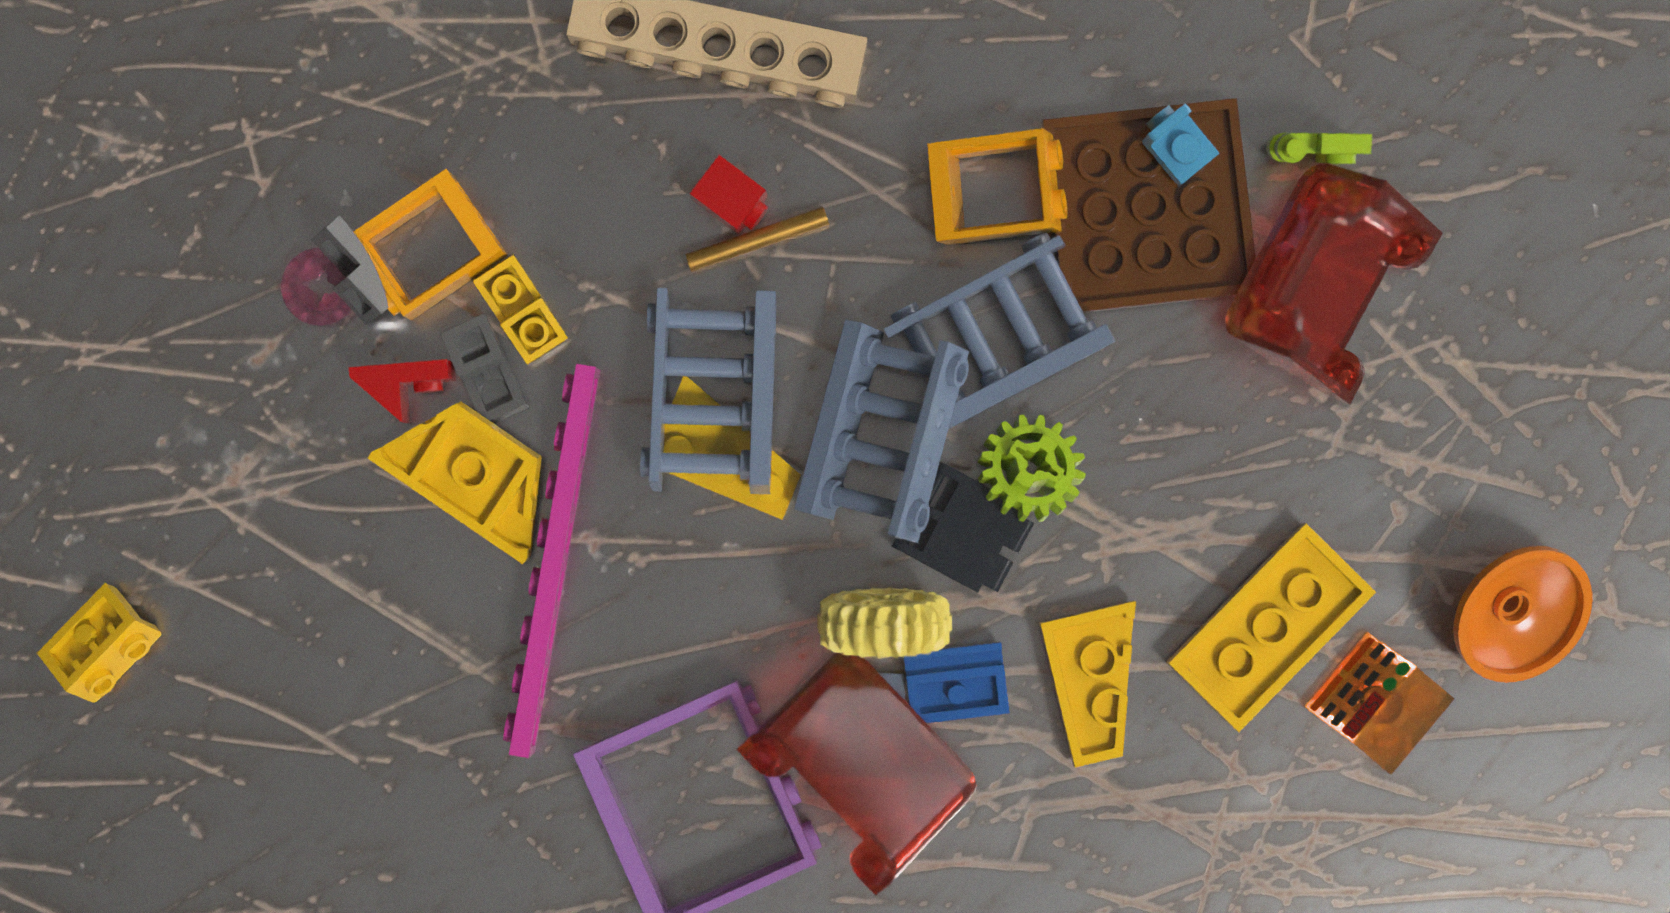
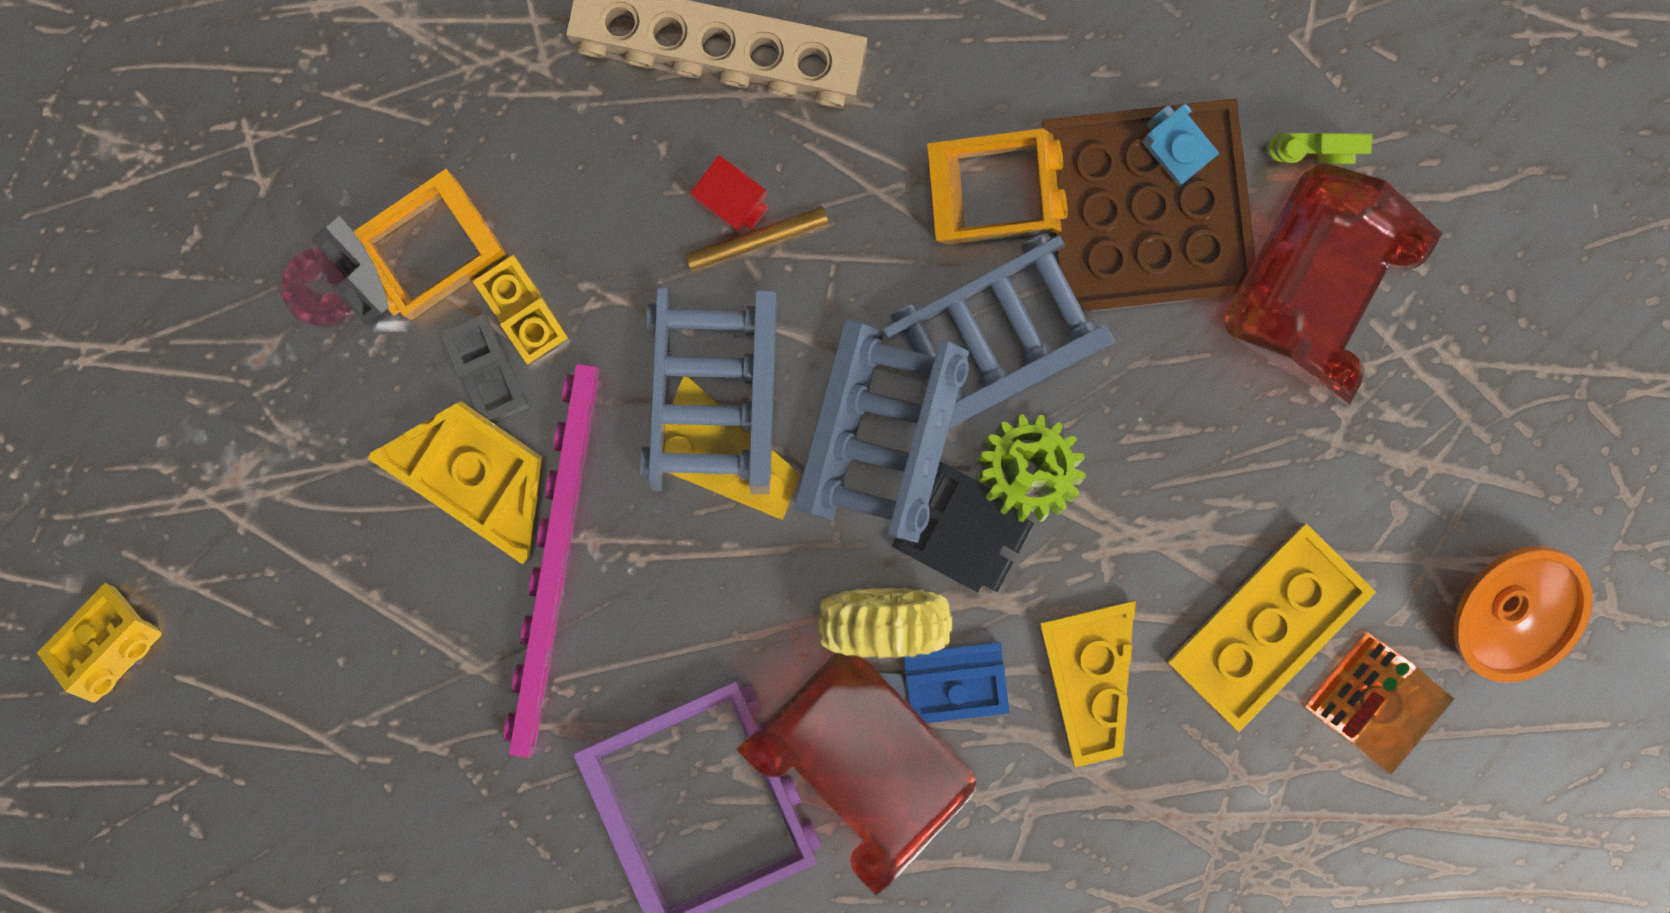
red slope [348,359,456,424] -> none

